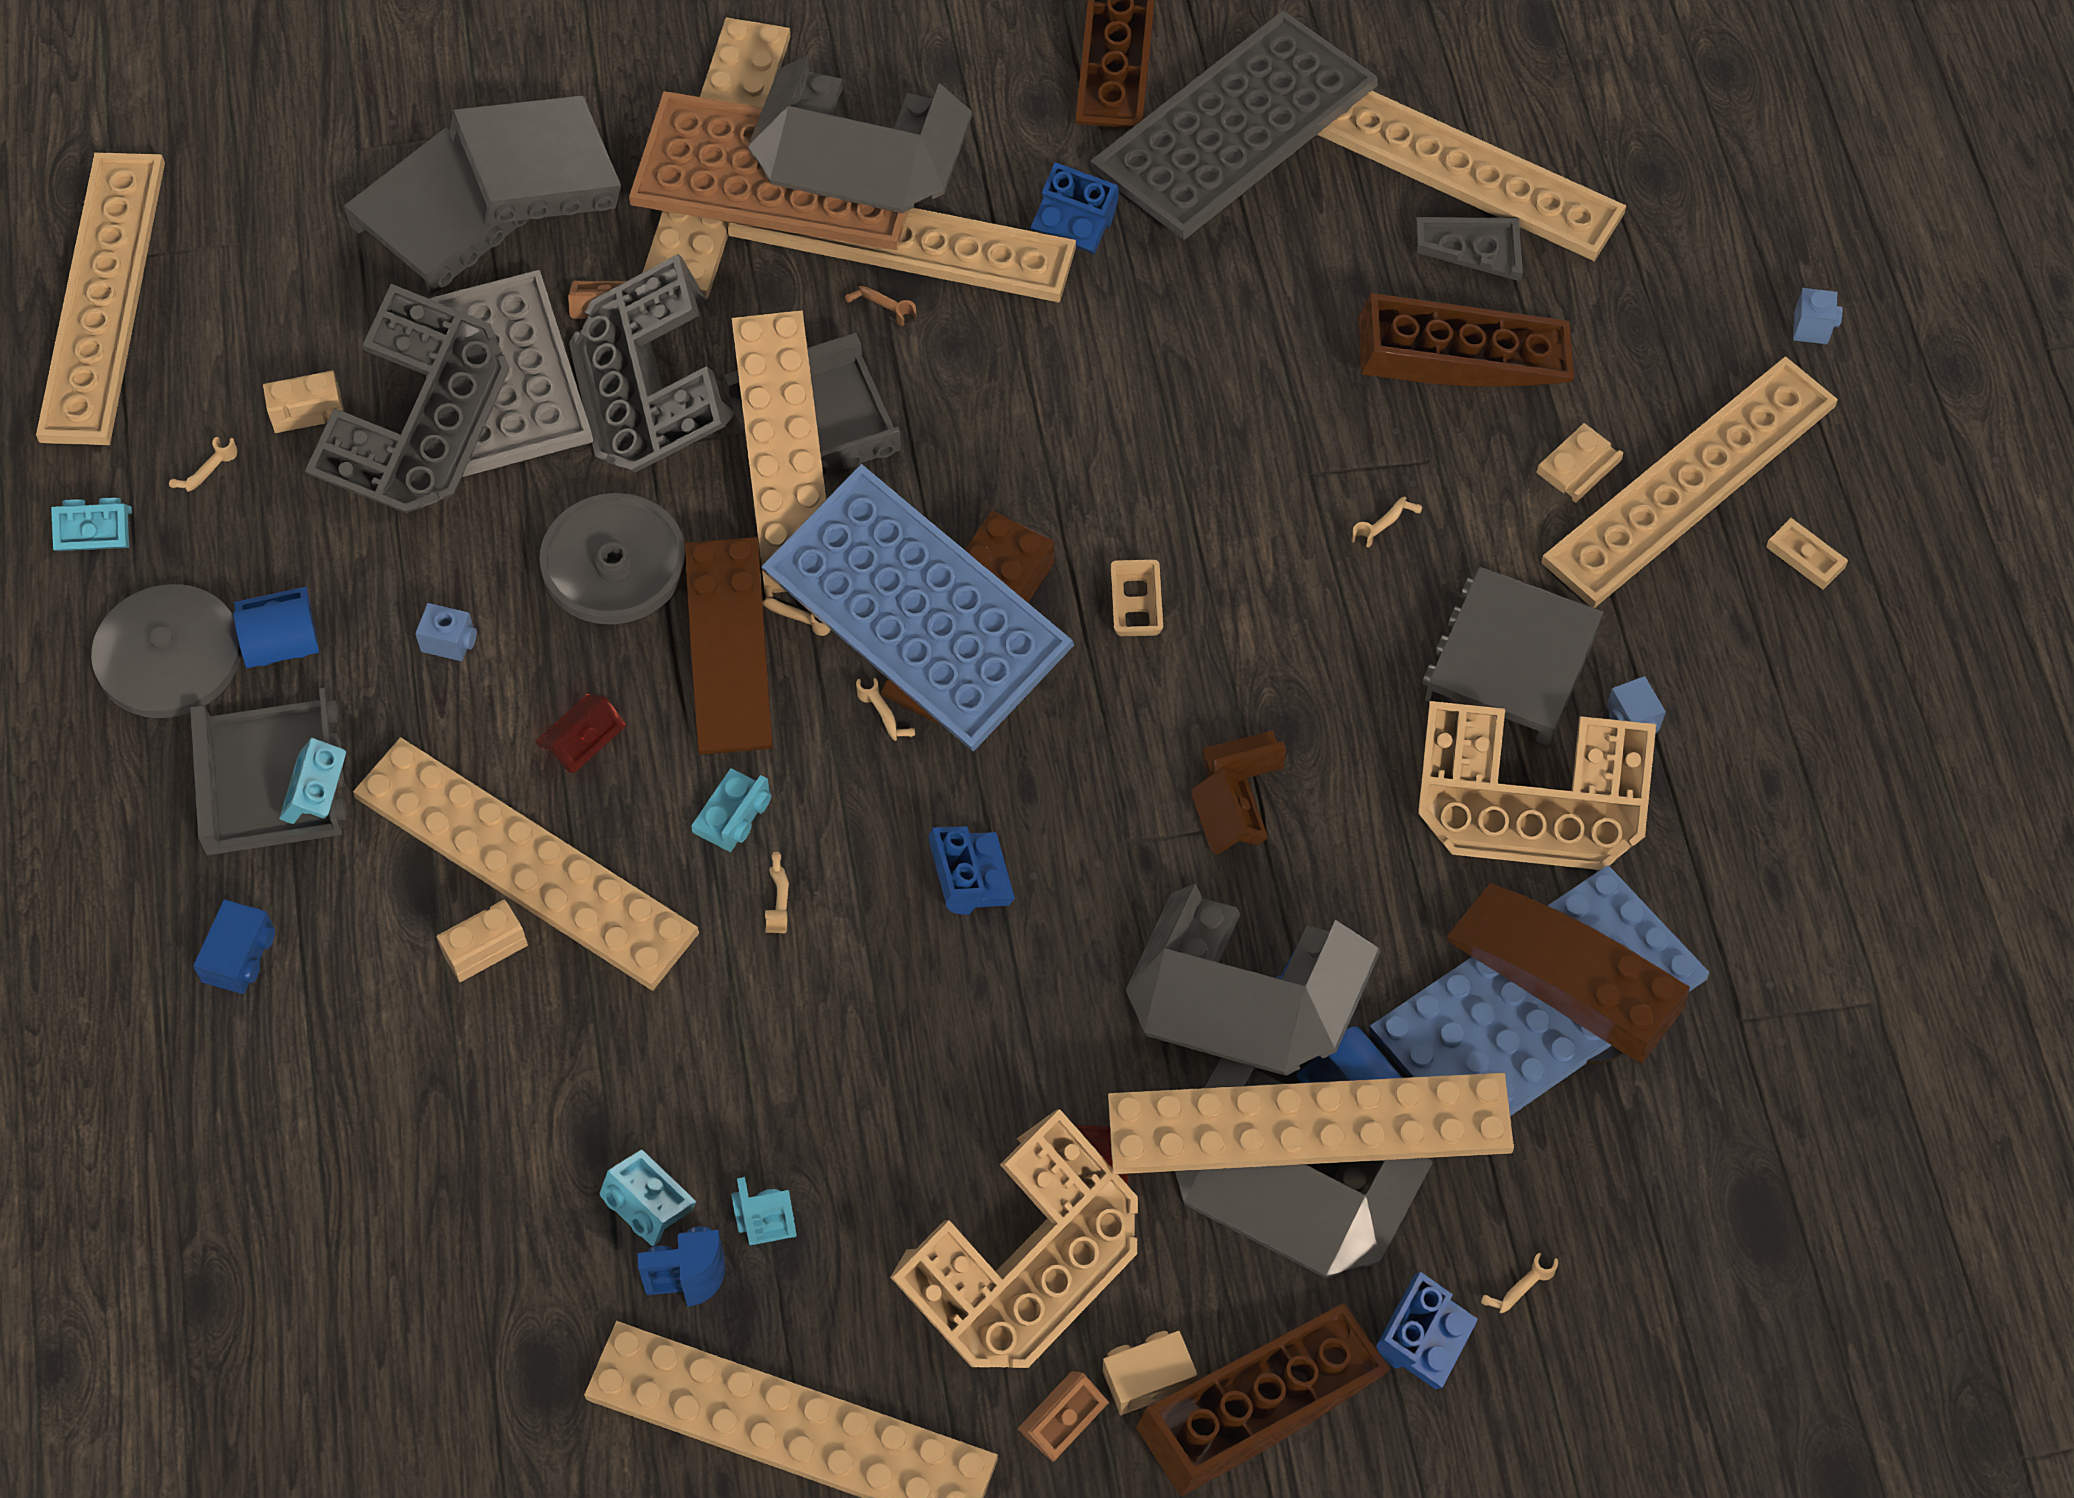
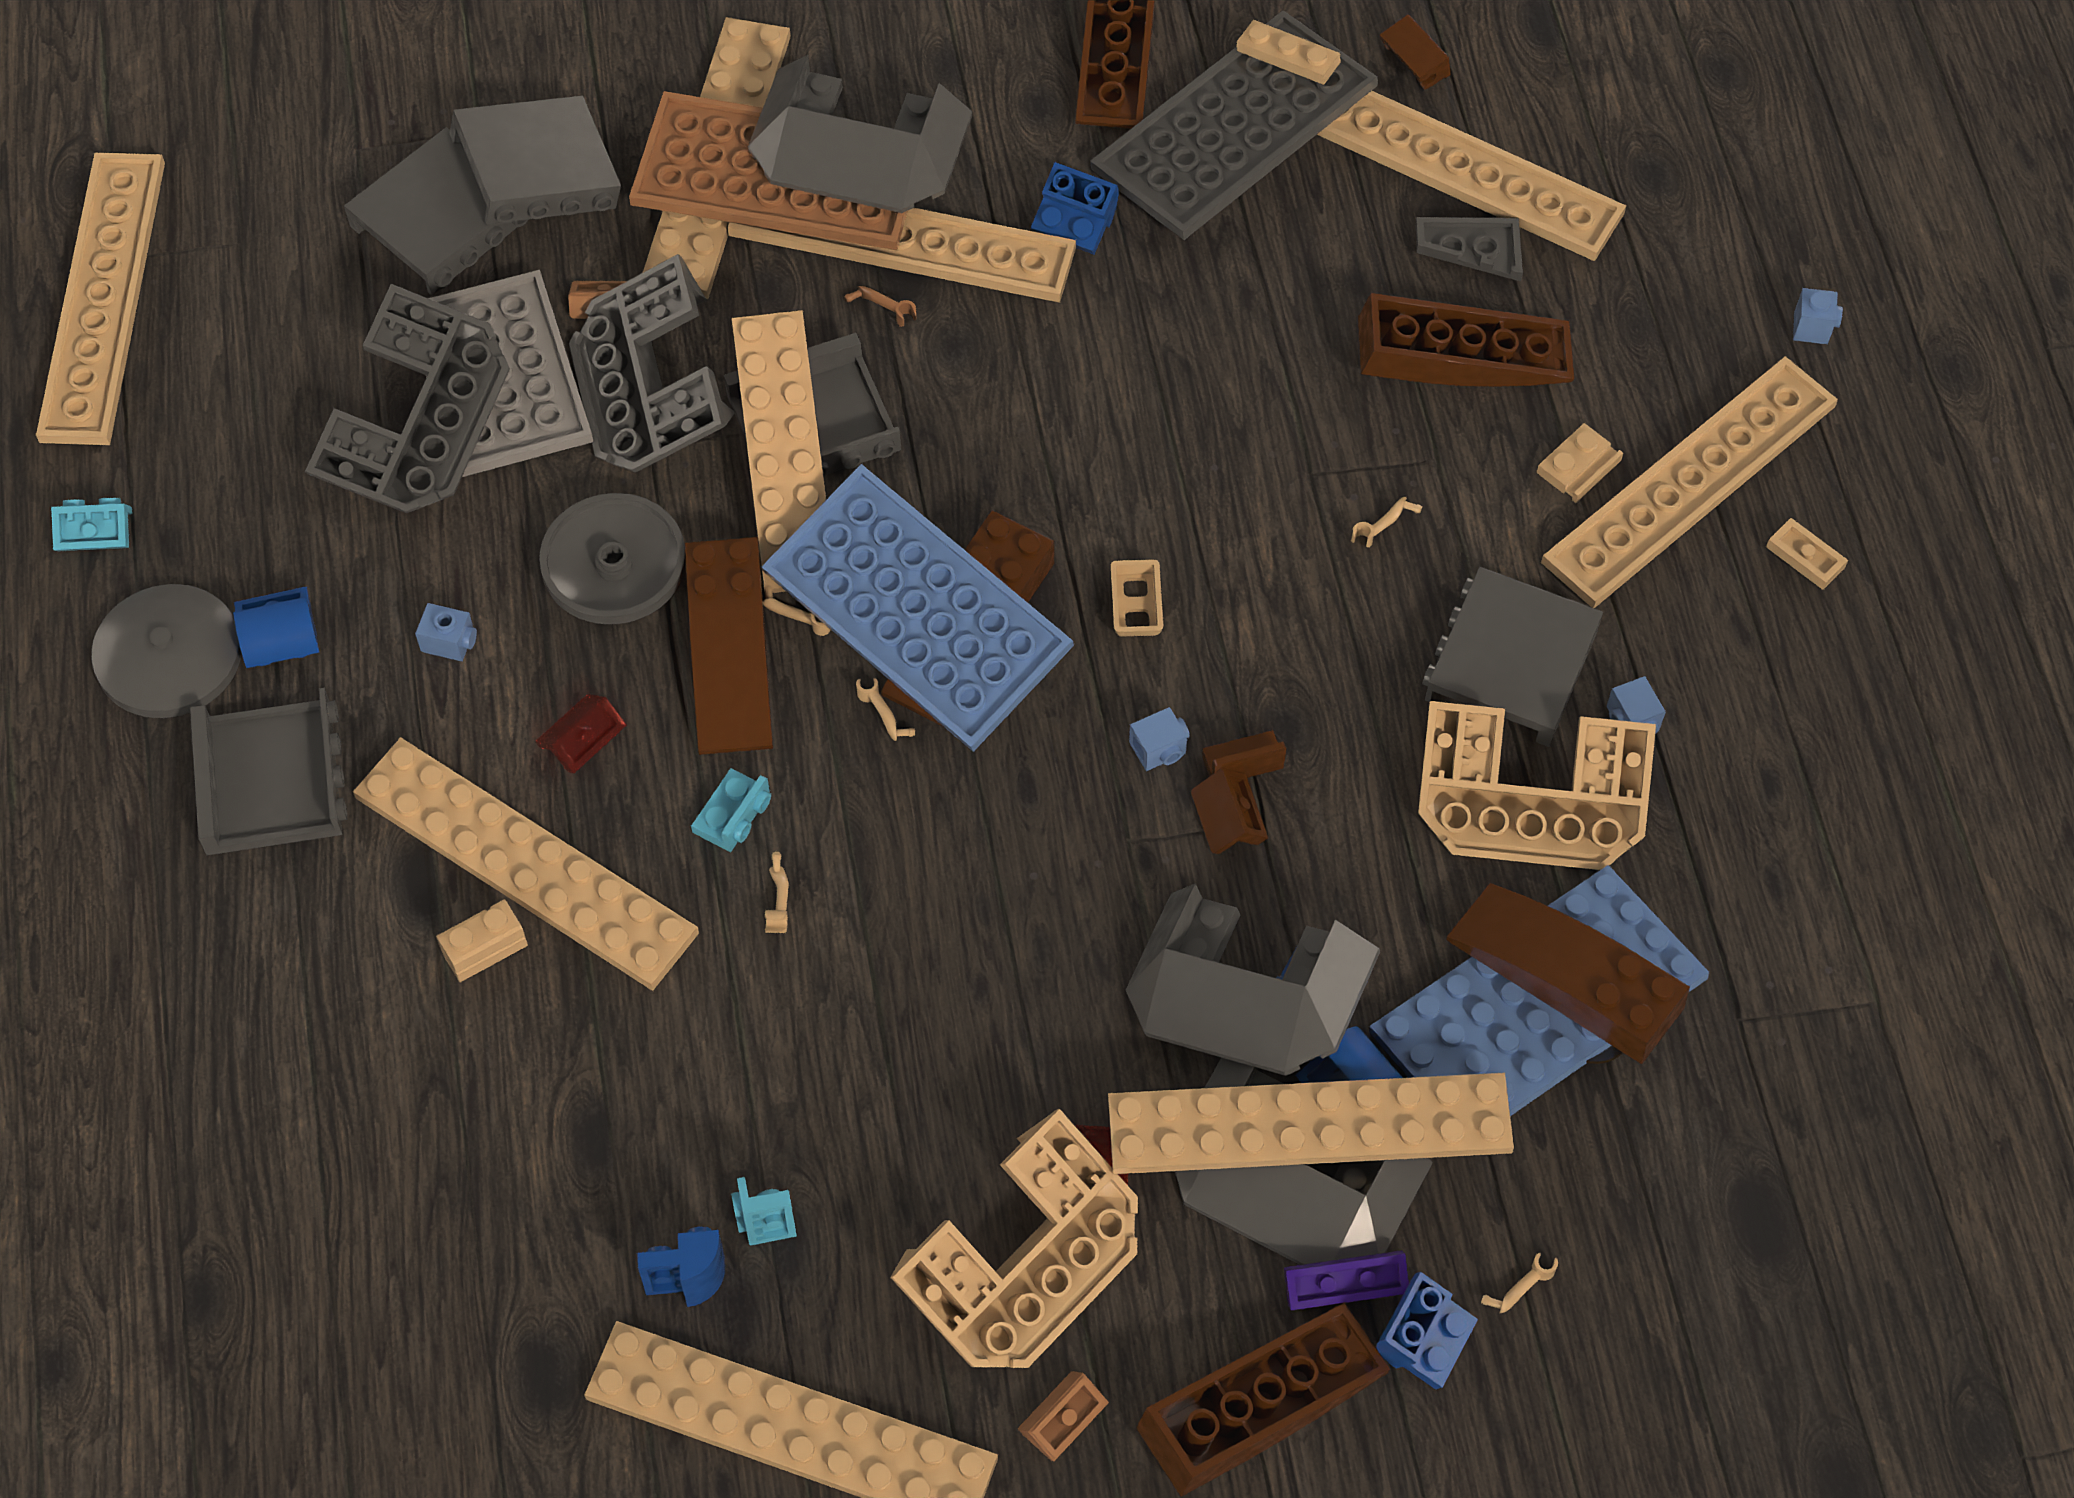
tan piece [169,437,237,492] -> none
blue brick [193,900,275,994] -> none
tan brick [263,370,344,433] -> none
medium azure bracket [279,738,346,824] -> none
medium azure bracket [600,1149,696,1246] -> none
blue brick [928,826,1015,915] -> none
tan brick [1102,1331,1198,1416] -> none
none -> medium blue brick [1129,707,1189,771]
none -> tan plate [1237,20,1341,85]
none -> dark purple plate [1284,1250,1409,1310]
none -> reddish brown hinge [1379,14,1451,90]

